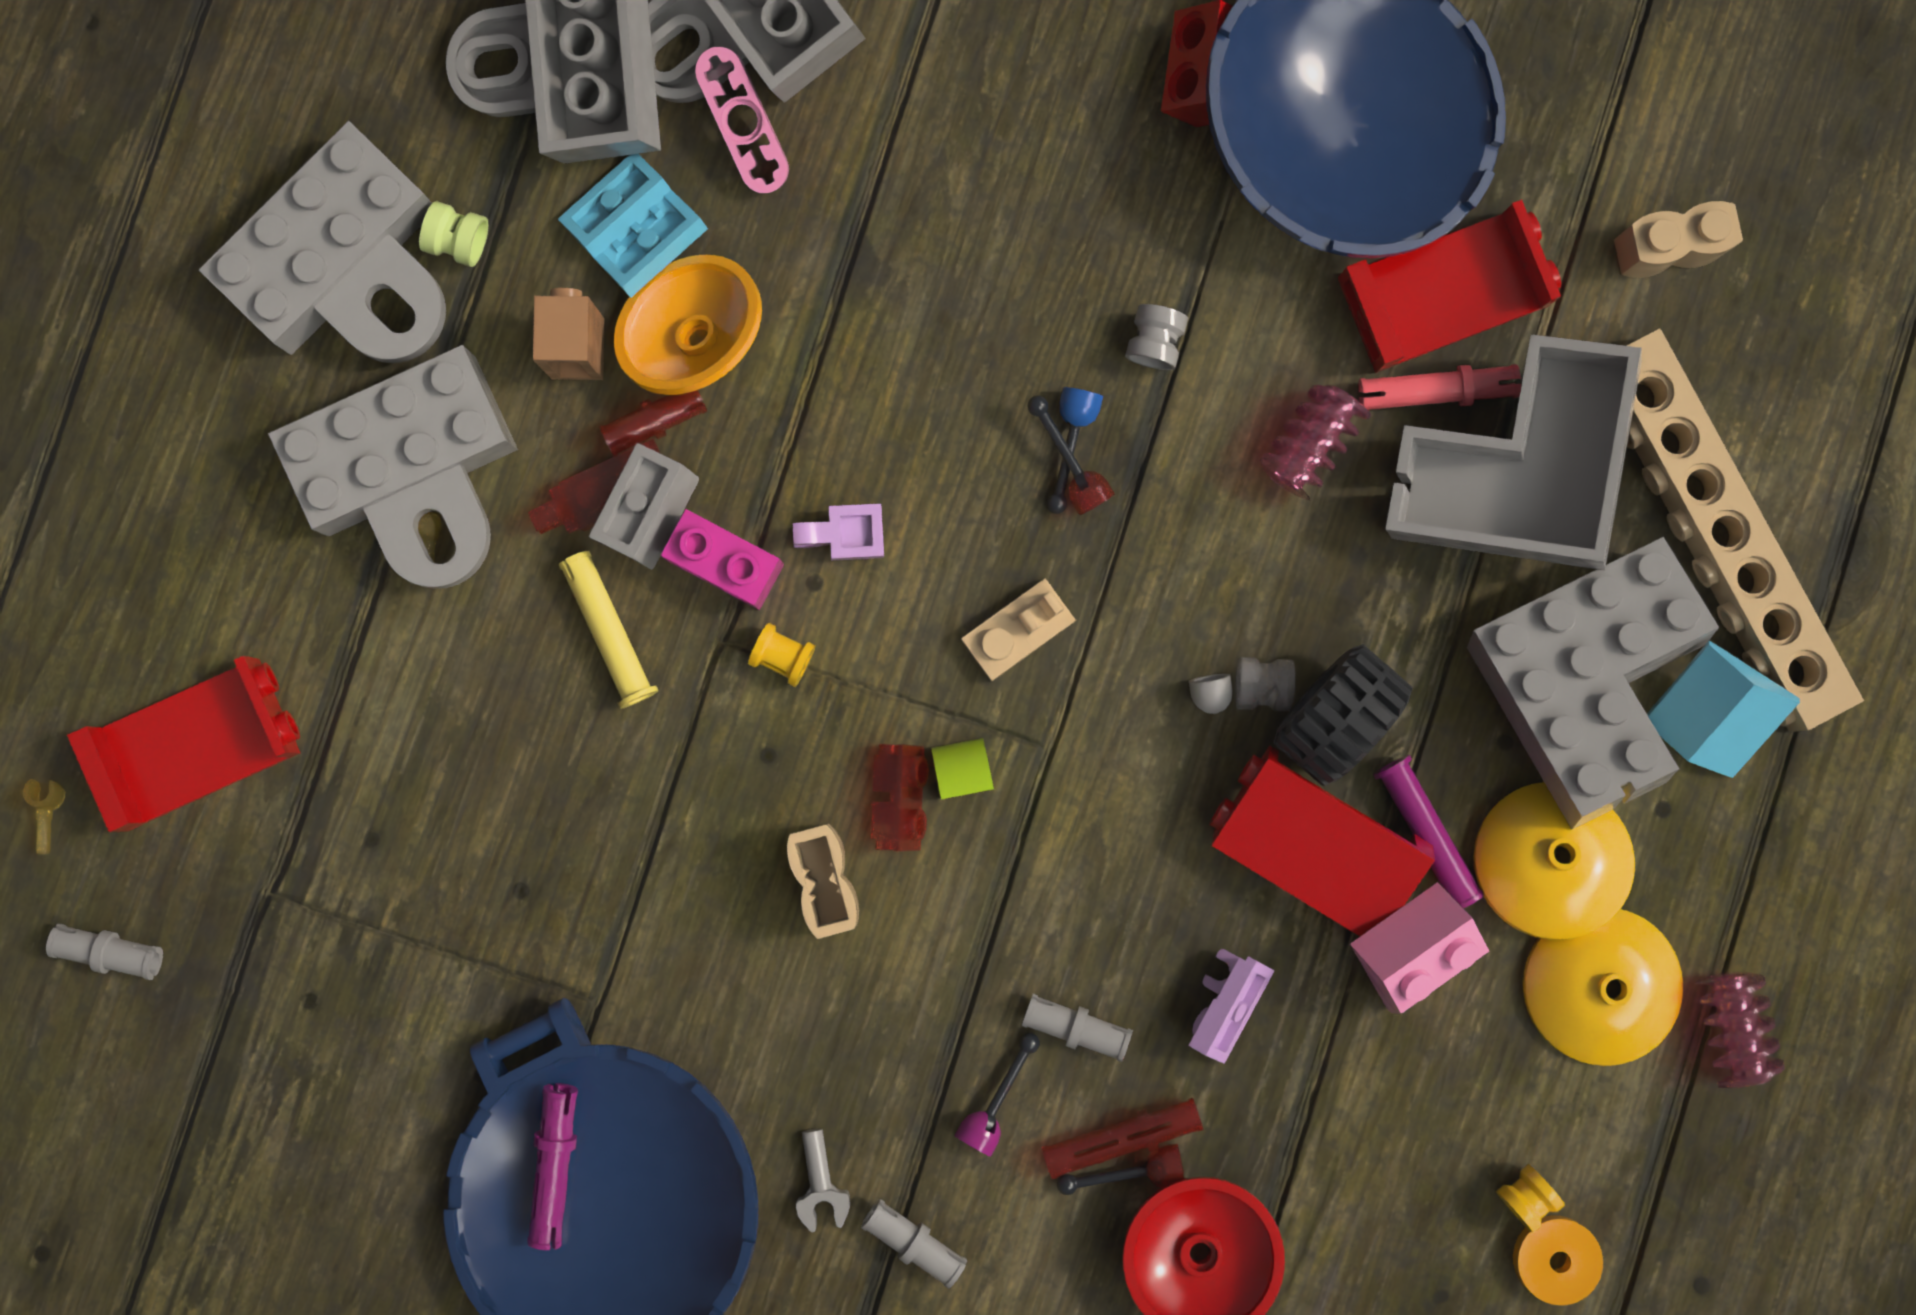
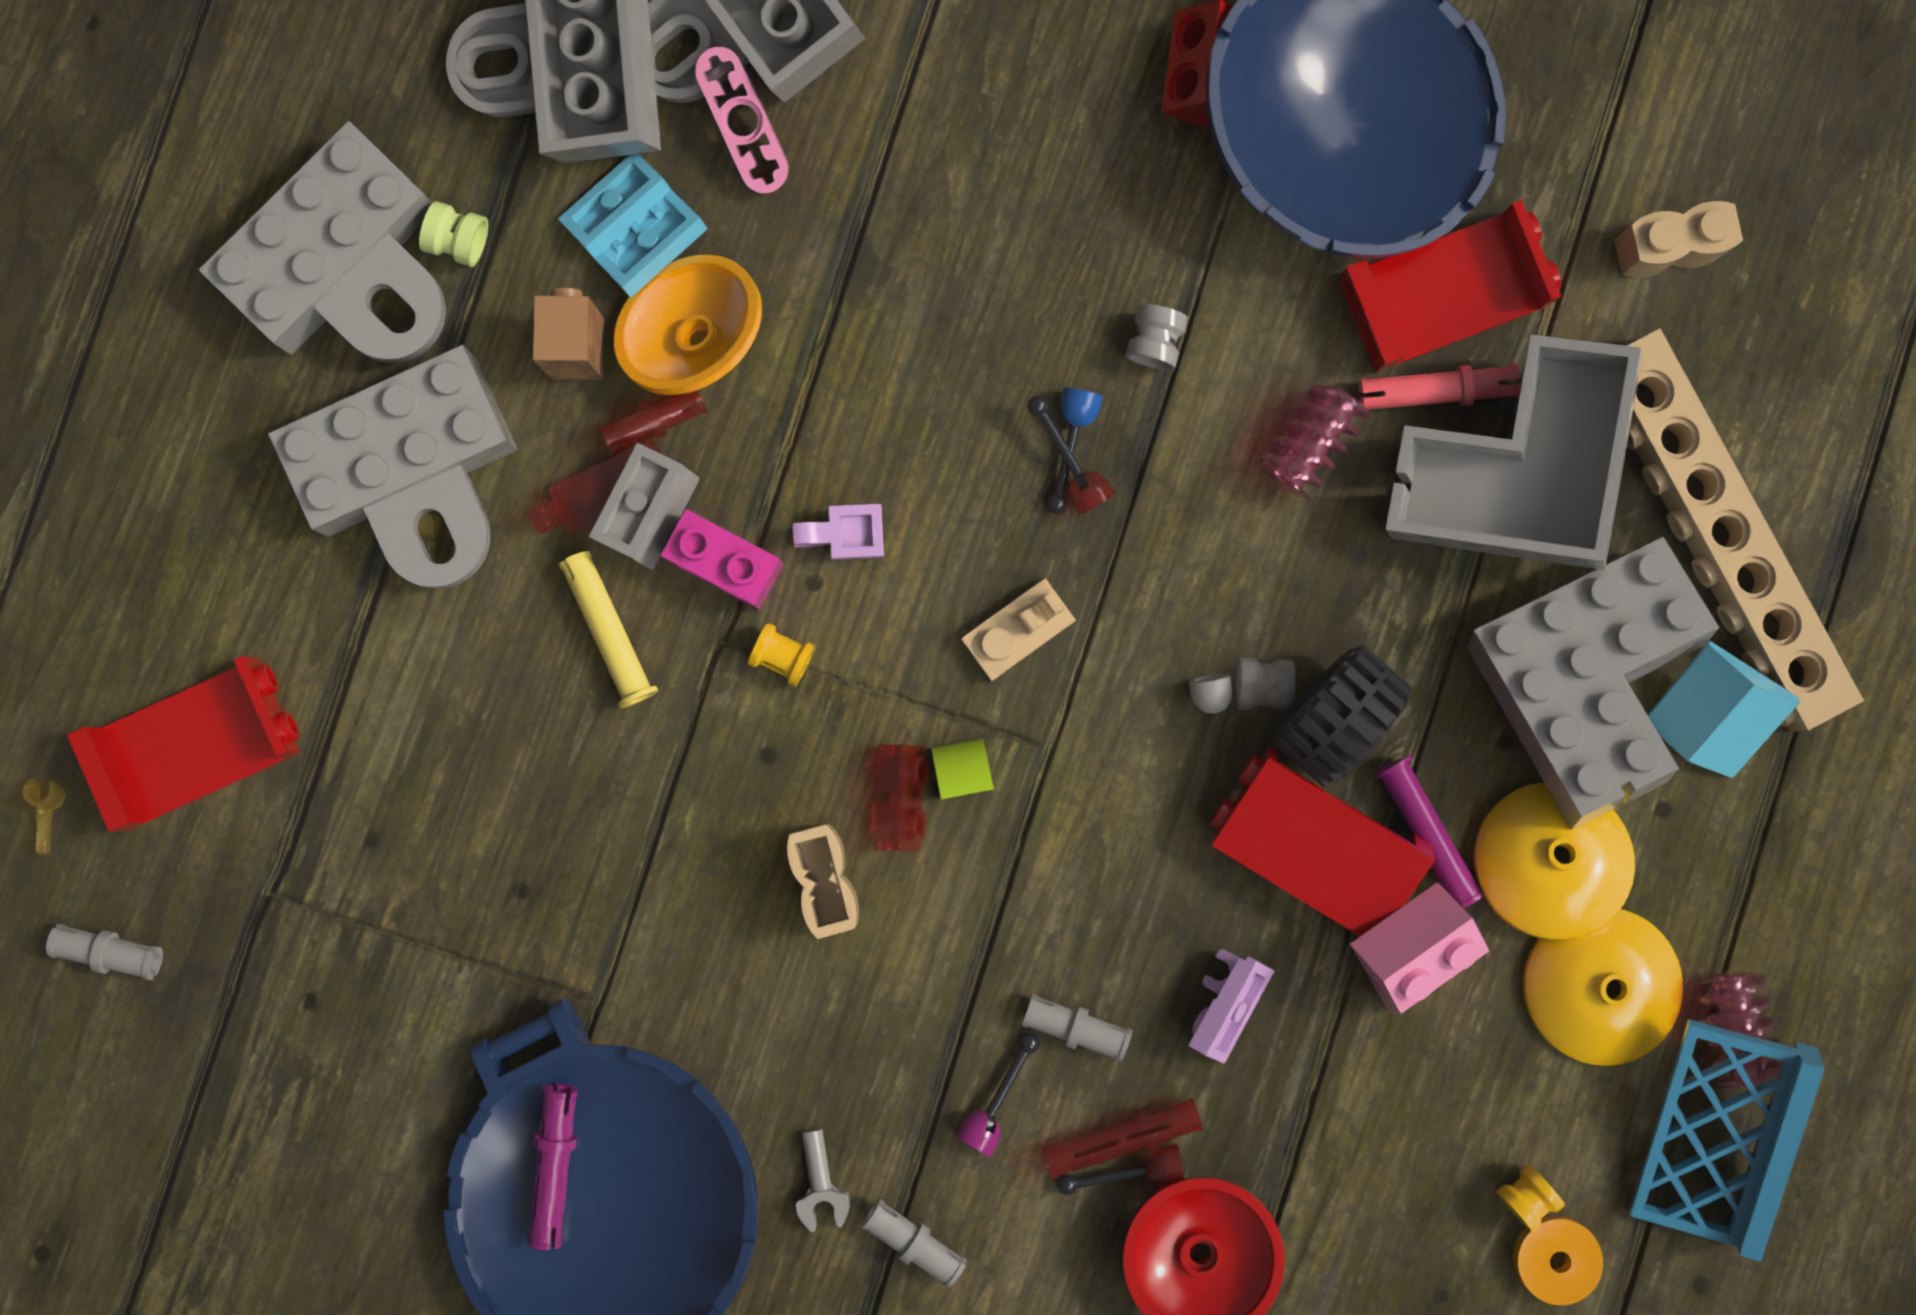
none -> dark azure fence [1629,1019,1825,1262]

